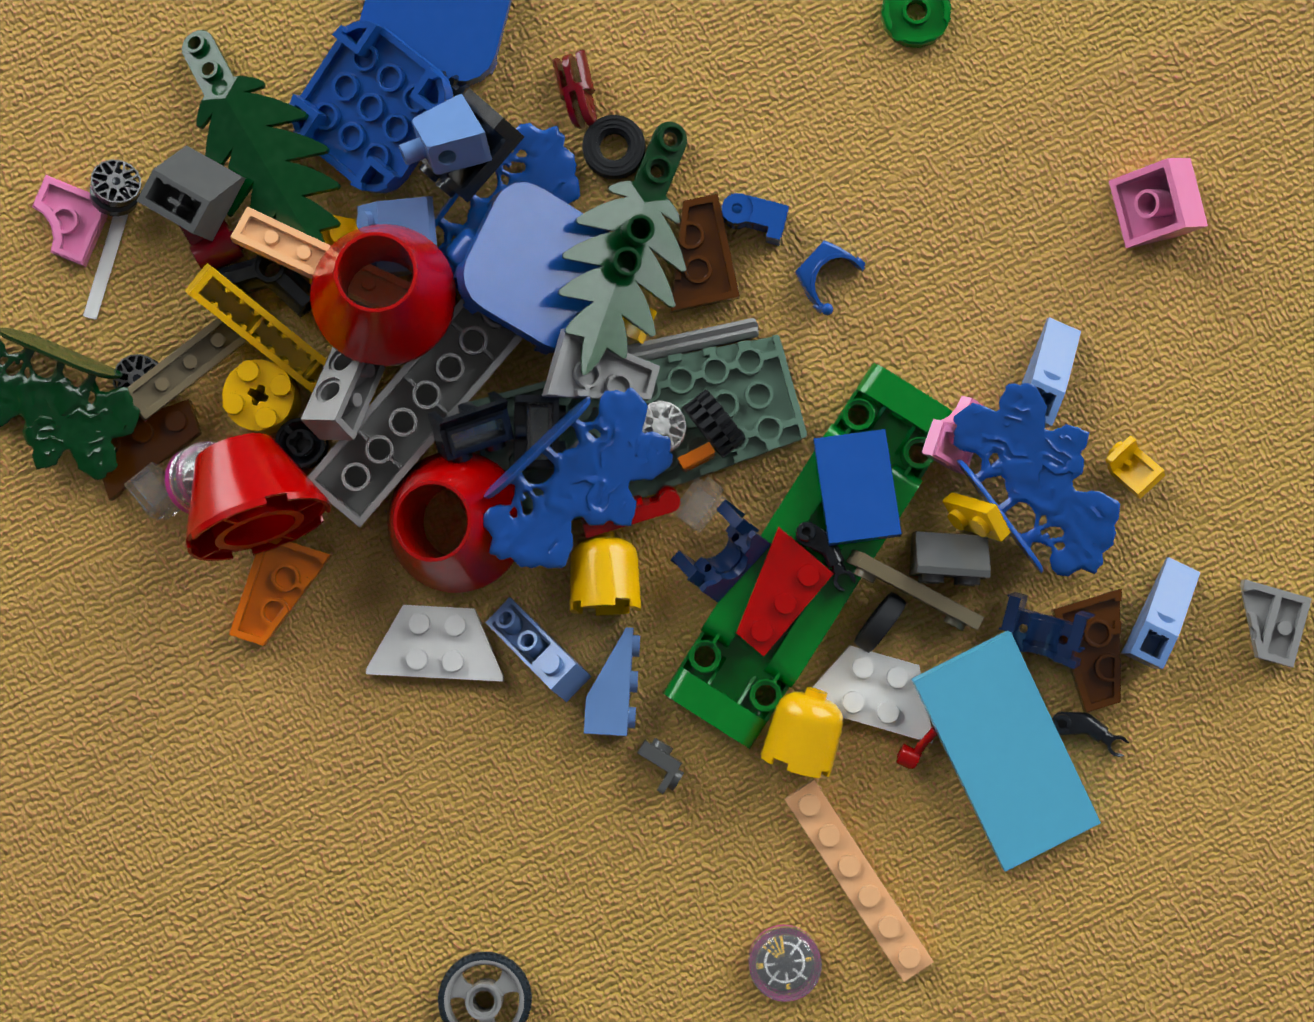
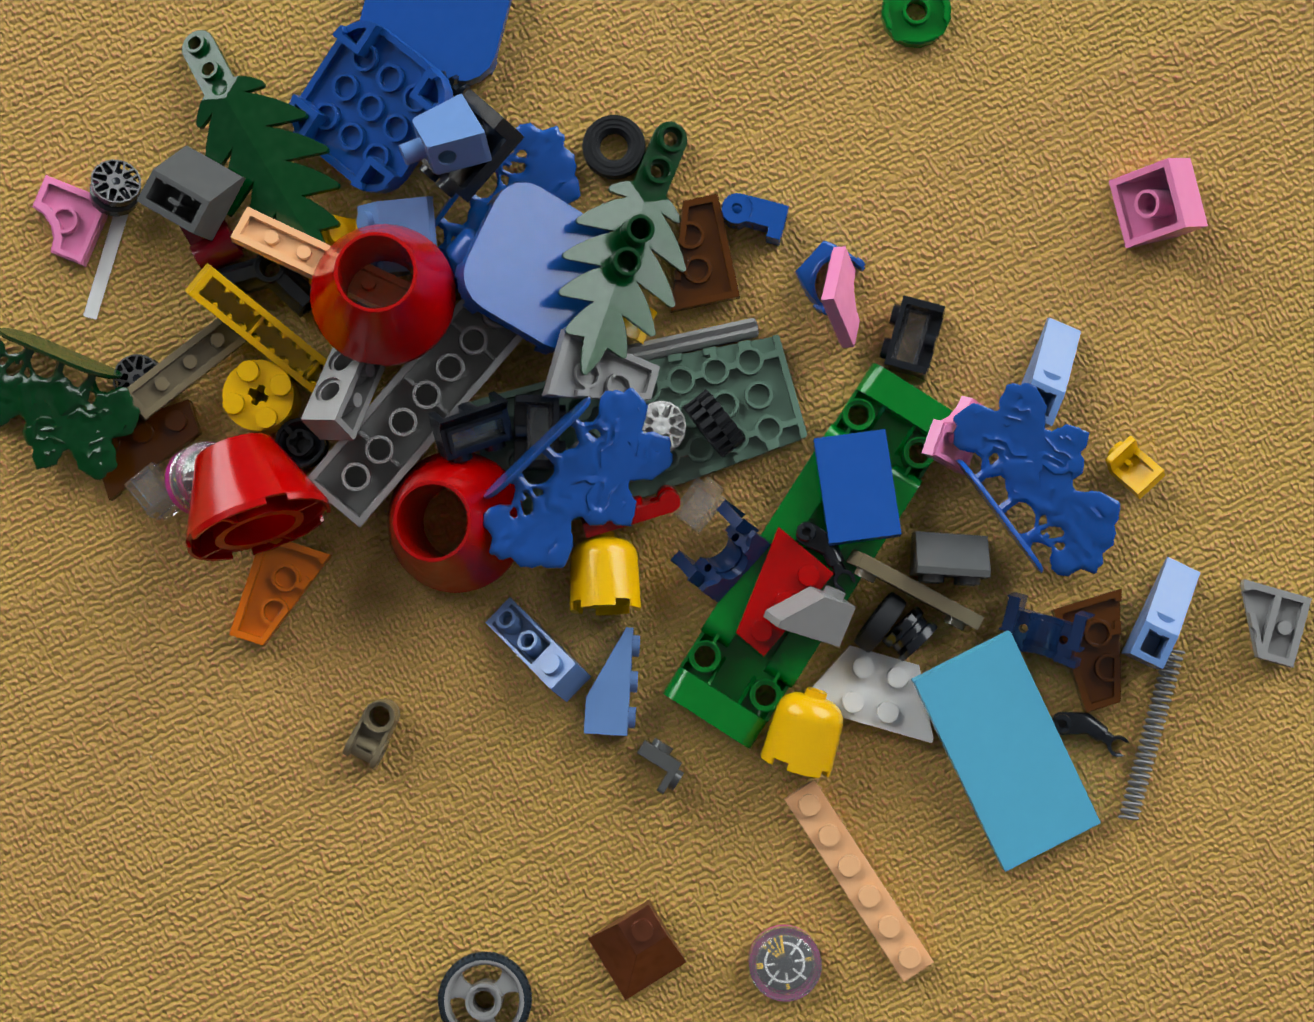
white wing [366,605,504,682] -> none
dark red arm [552,49,597,129] -> none
orange tile [677,442,715,473] -> none
red hand [896,727,938,769] -> none
yellow plate [942,492,1011,541] -> none
none -> dark tan piece [342,698,400,770]
none -> copper slope [588,900,687,1000]
none -> light grey slope [763,586,856,647]
none -> bright pink tile [821,246,860,348]
none -> black window [880,296,945,381]
none -> black wheel [882,606,938,661]
none -> light grey piece [1118,649,1185,820]

